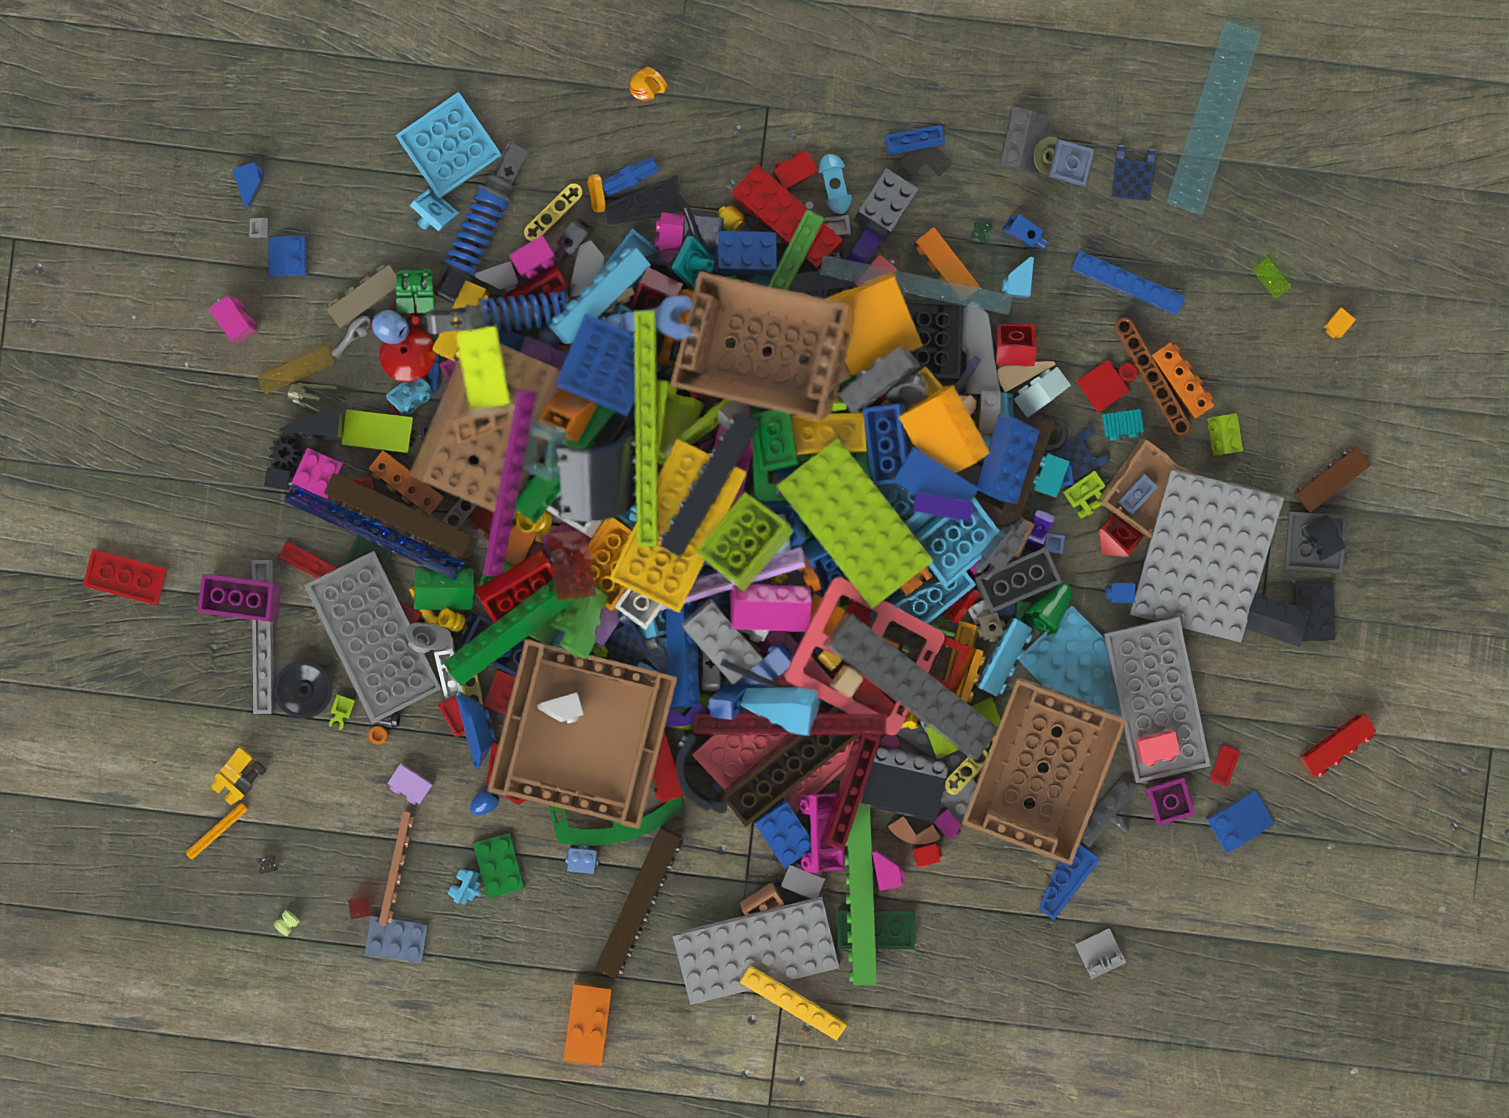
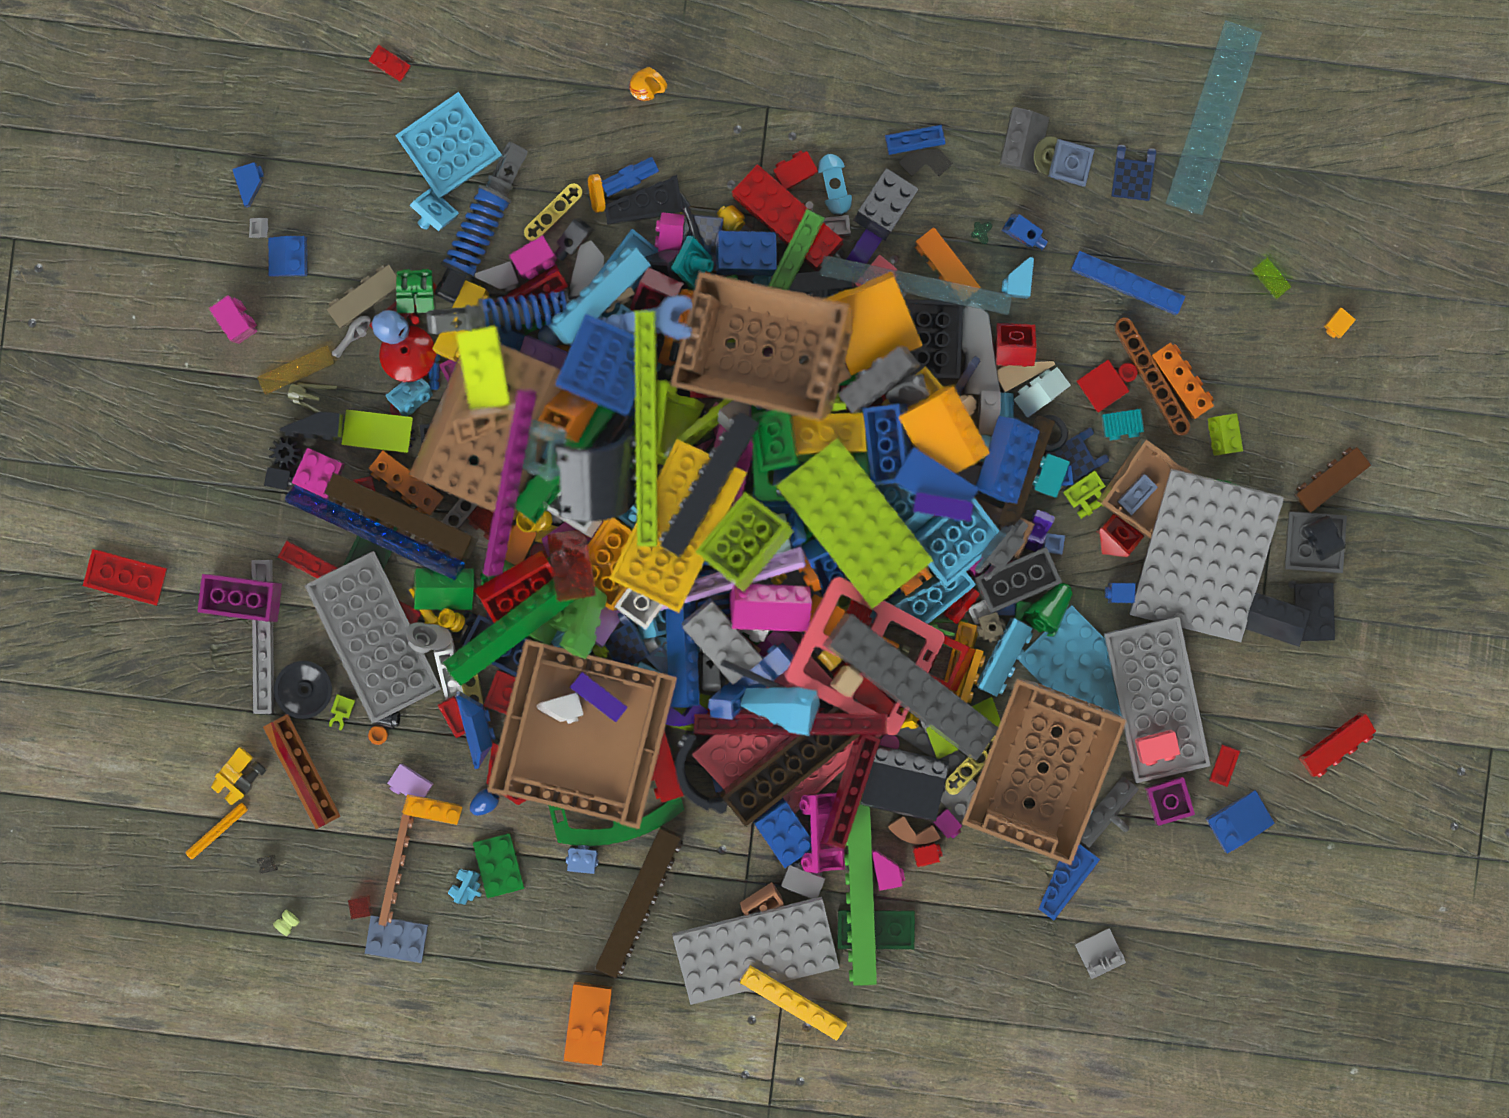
none -> dark orange brick [263,714,341,829]
none -> red plate [368,45,411,82]
none -> light orange plate [402,794,462,825]
none -> dark purple tile [570,672,628,723]

